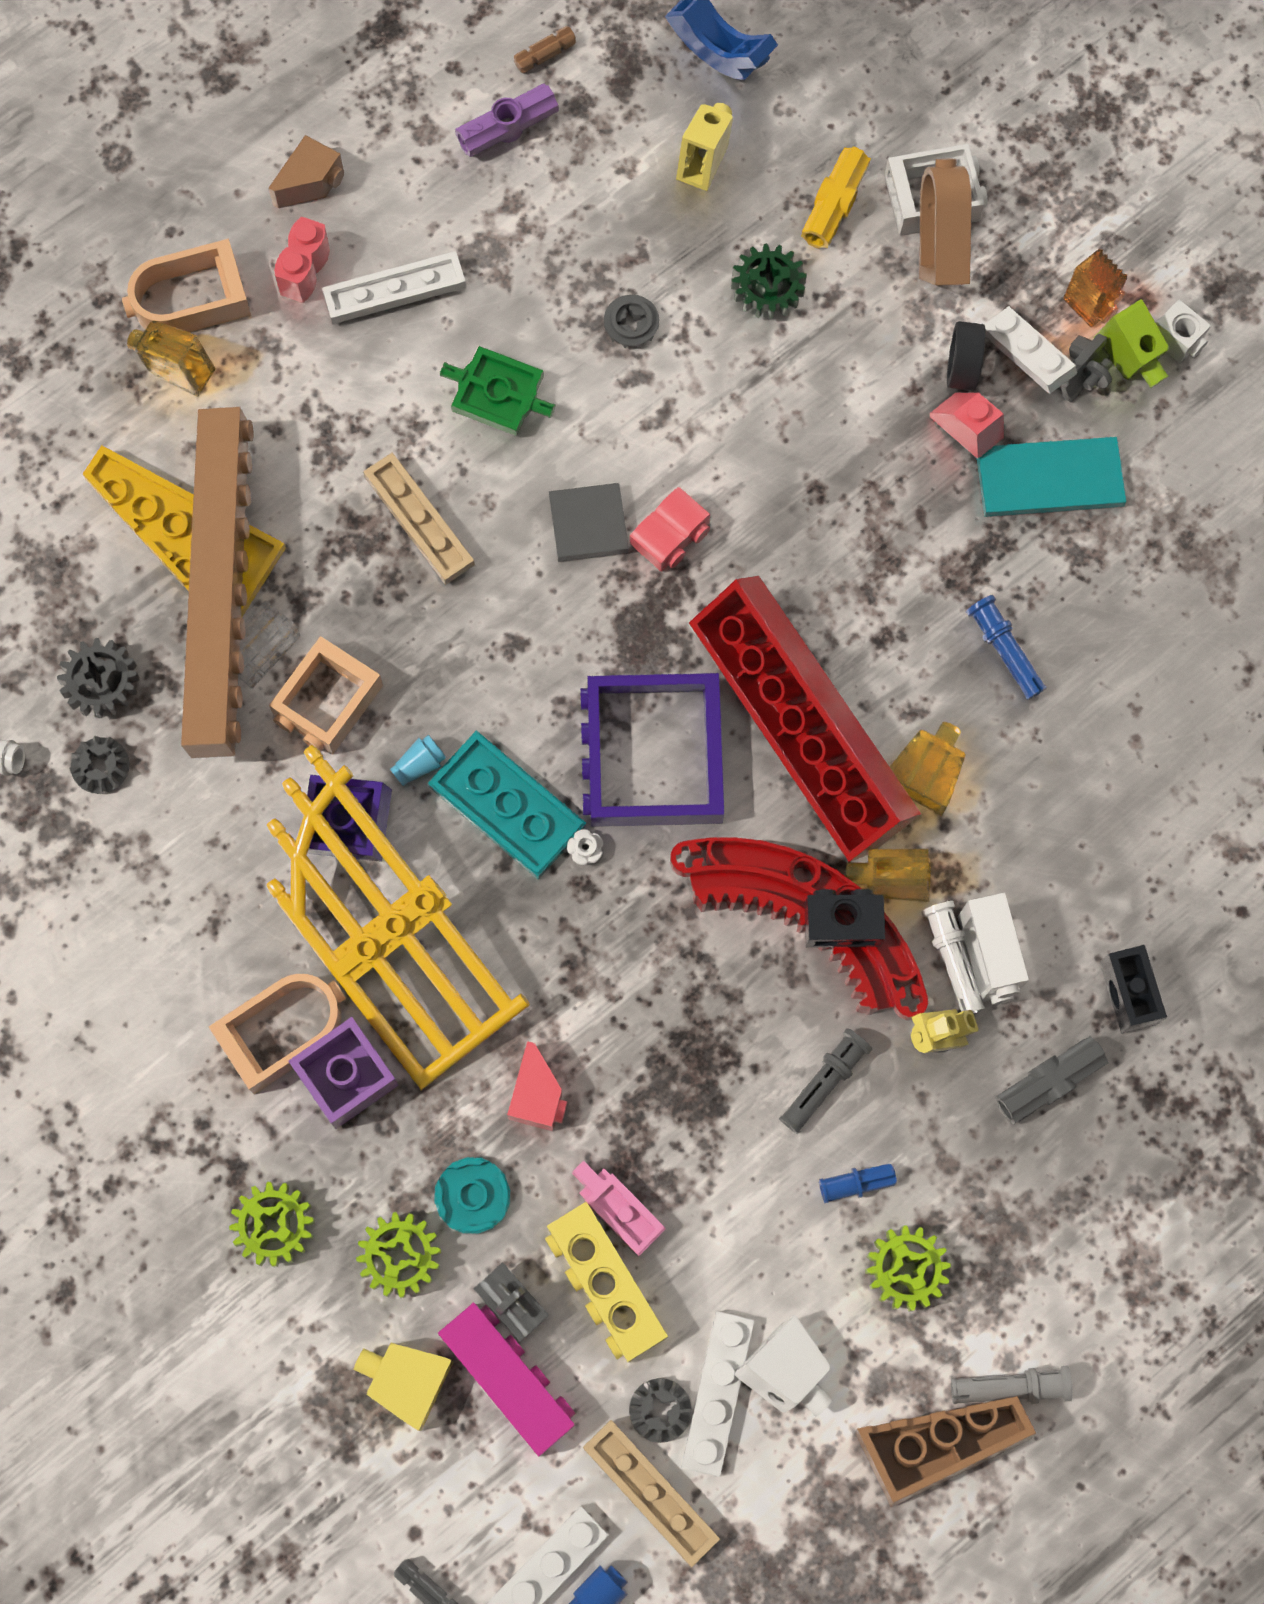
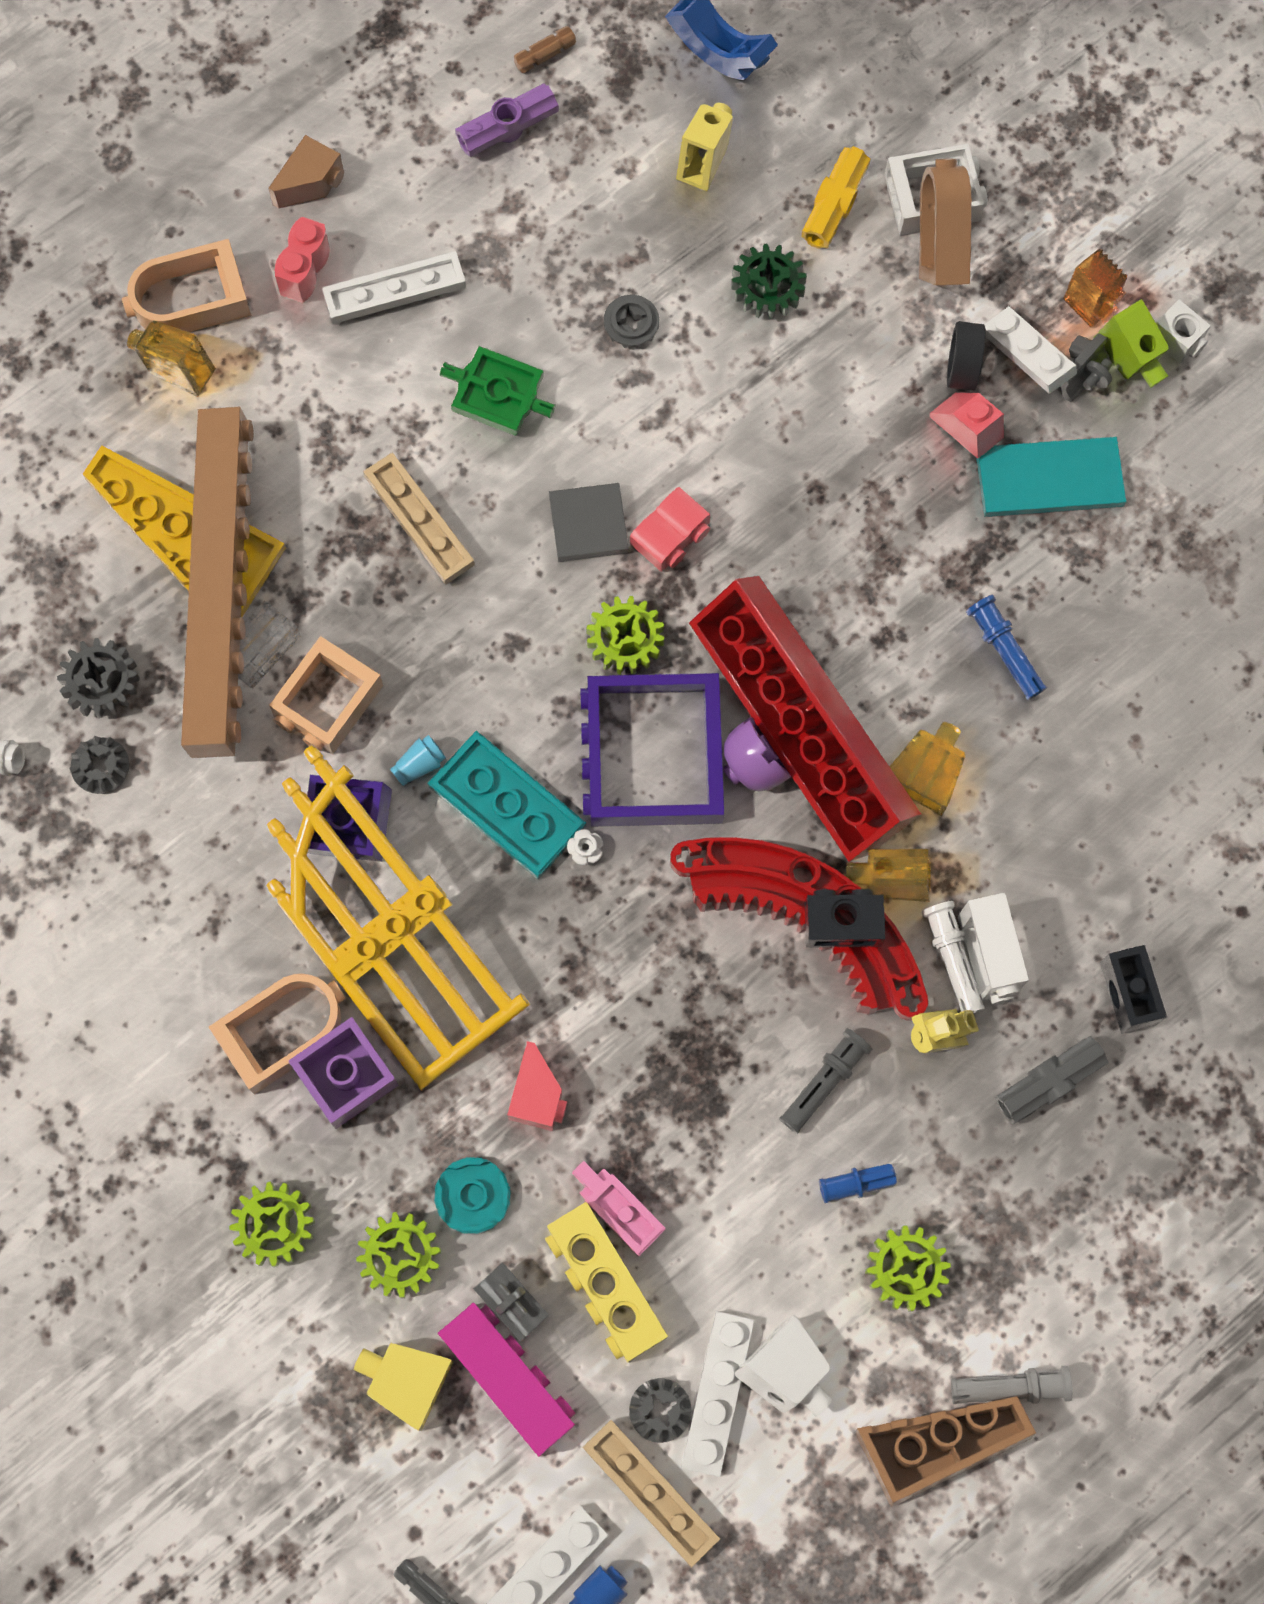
none -> lime gear [586,596,664,675]
none -> medium lavender cylinder [723,717,791,792]

